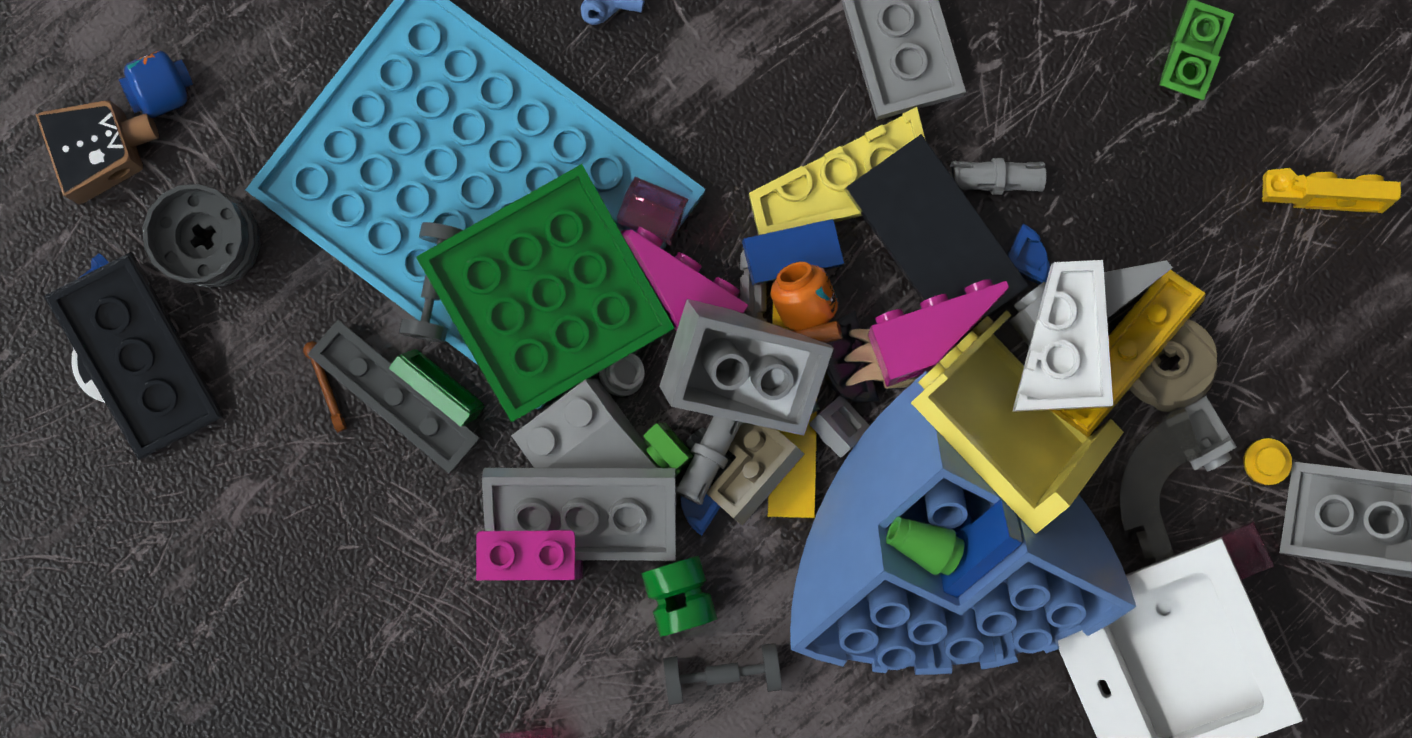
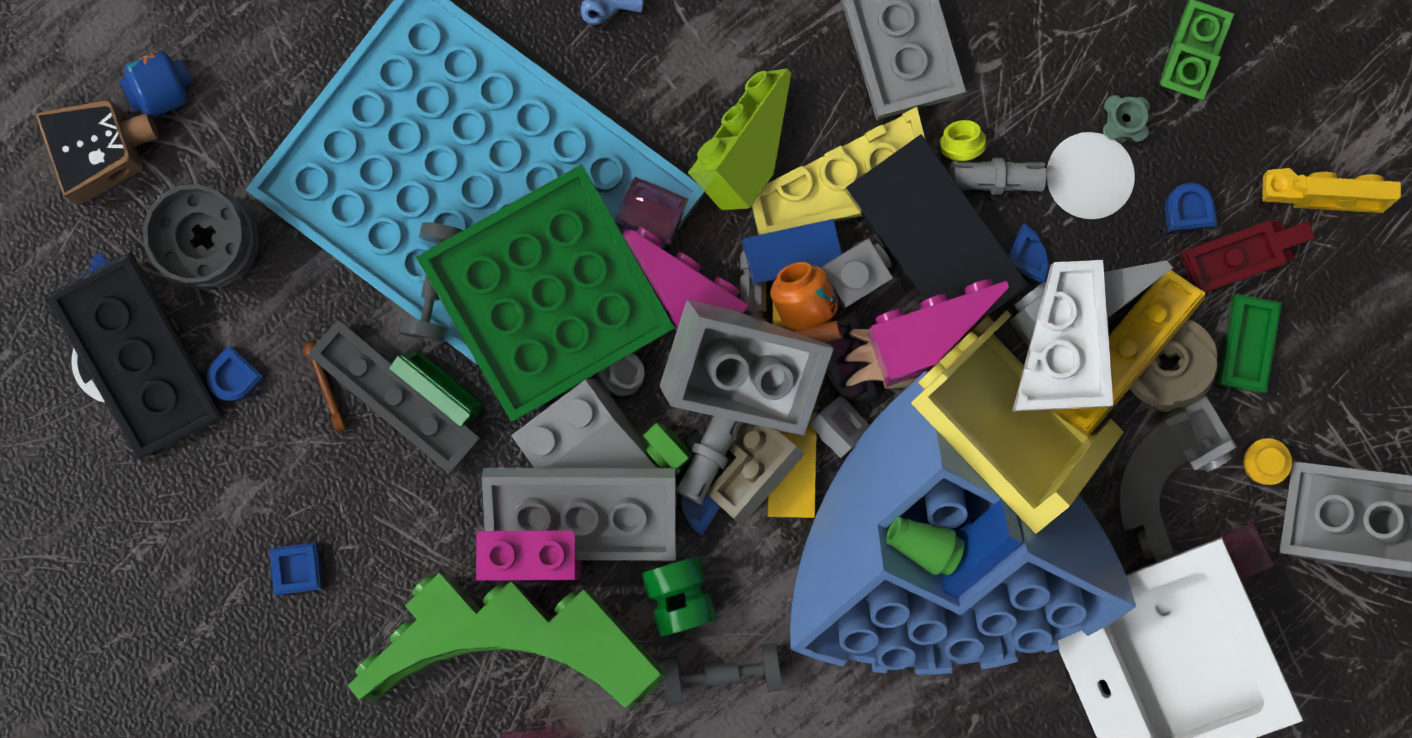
none -> blue tile [207,345,266,402]
none -> blue tile [269,542,324,595]
none -> bright green arch [348,573,669,710]
none -> lime slope [688,68,791,210]
none -> light grey bracket [821,238,893,308]
none -> neon yellow plate [940,120,987,161]
none -> white sticker [1046,132,1135,219]
none -> sand green plate [1103,95,1150,142]
none -> blue tile [1165,183,1217,233]
none -> dark red hinge [1180,220,1315,293]
none -> green tile [1217,294,1282,394]

